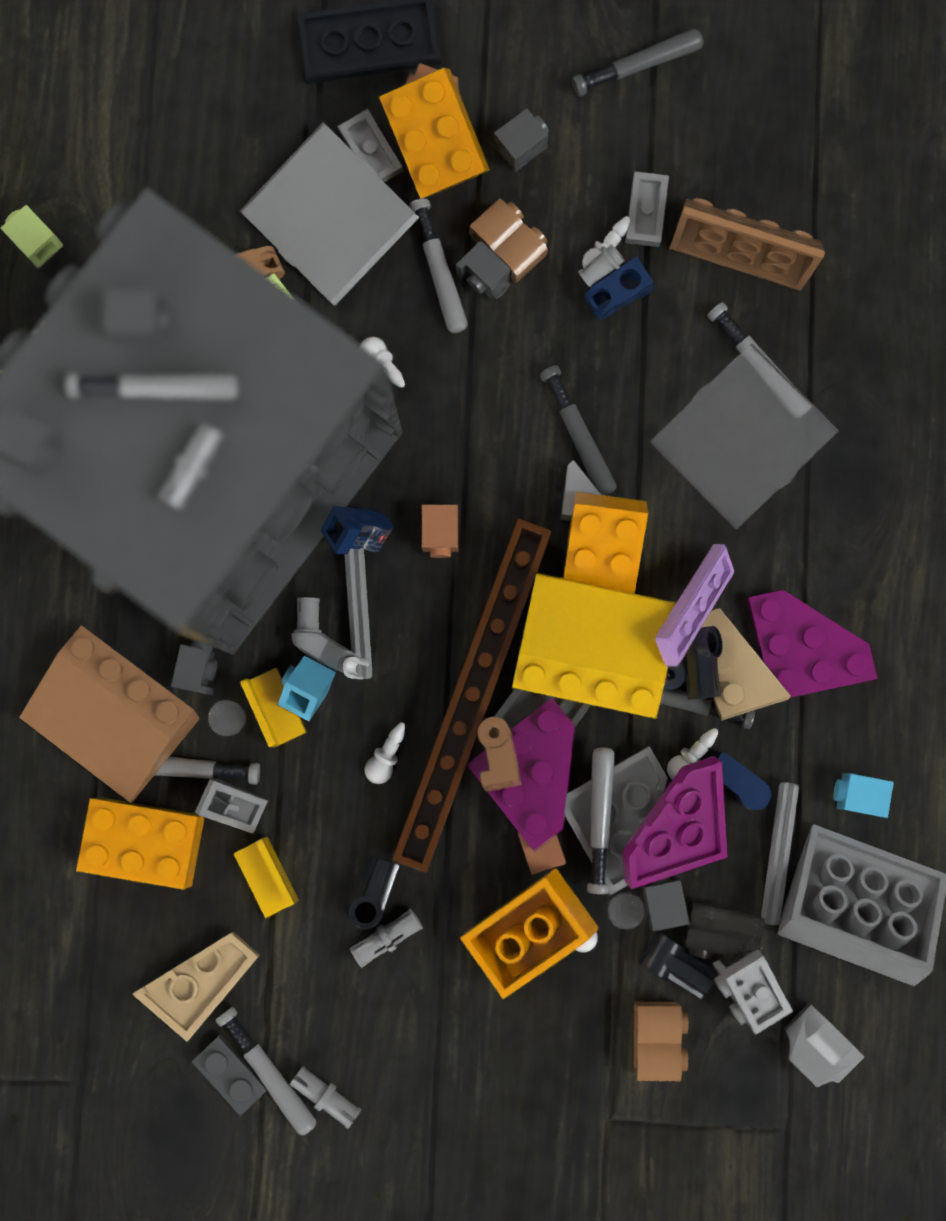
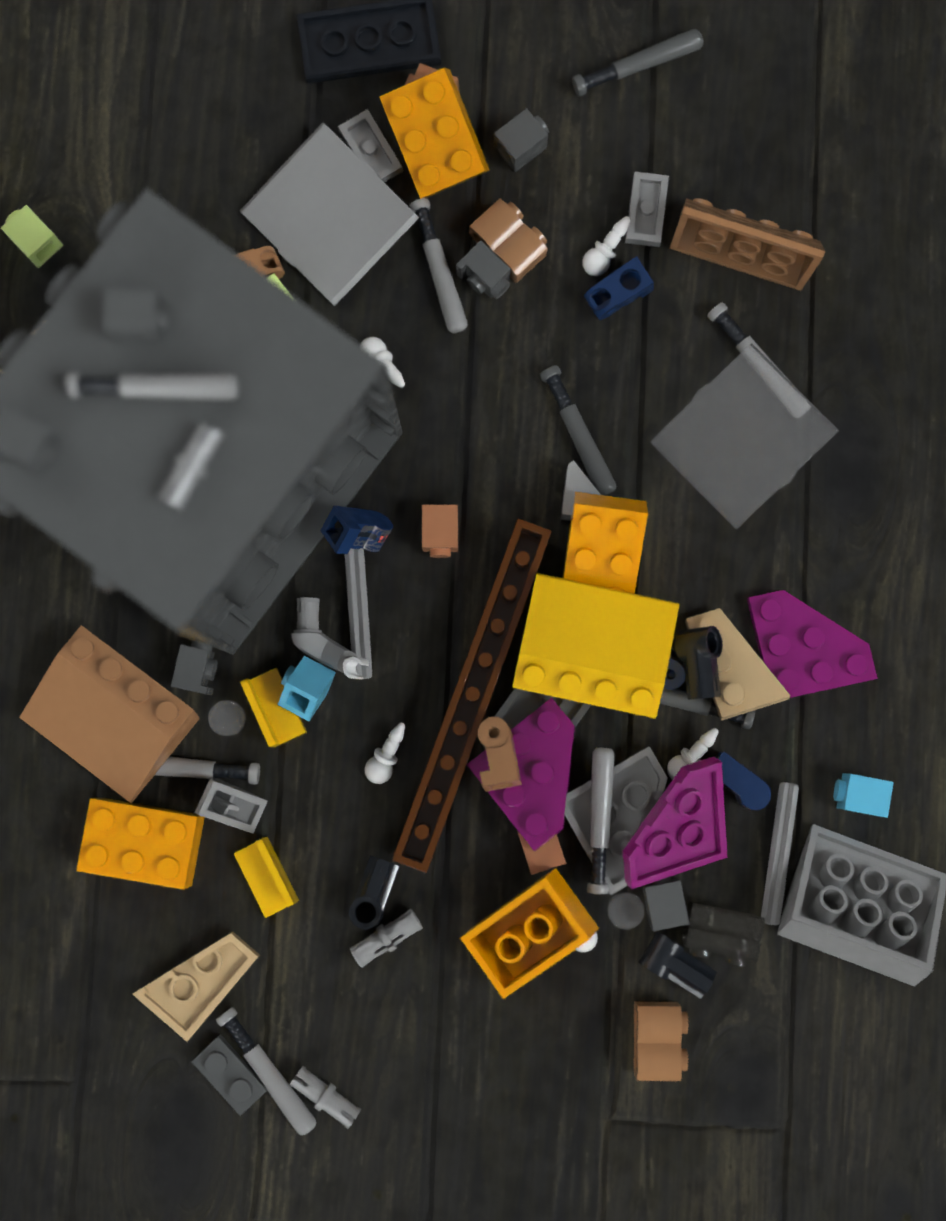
light grey pin [578,244,625,288] -> none
lavender tile [655,544,735,667] -> none
light grey bracket [713,949,793,1034] -> none
light grey slope [784,1003,864,1087] -> none

